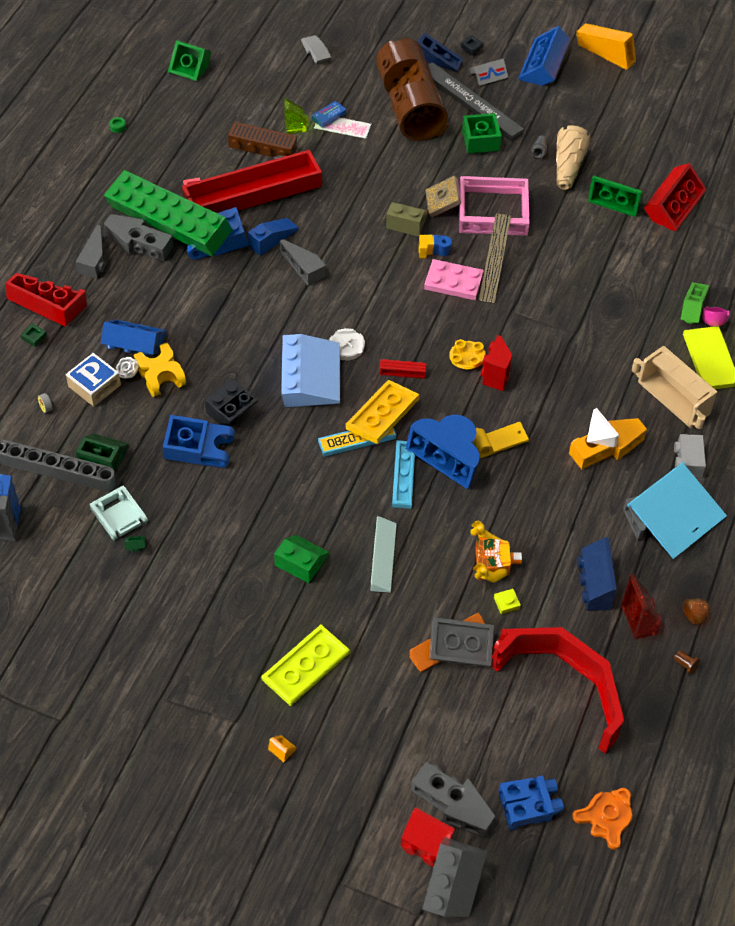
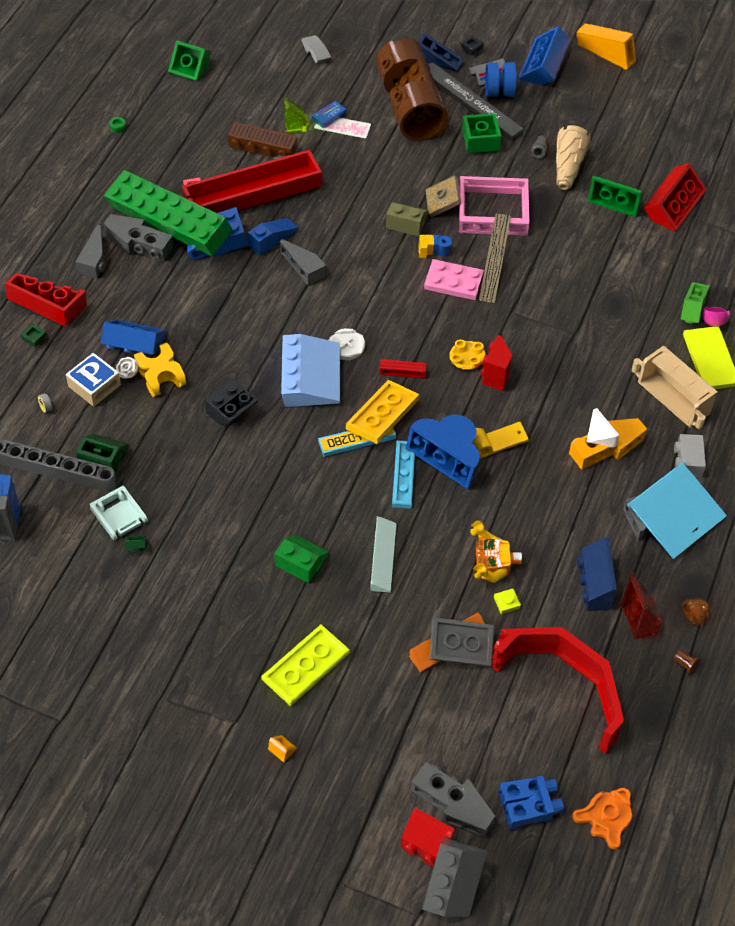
blue brick [163,415,235,468] -> none
none -> blue wheel [485,62,517,97]

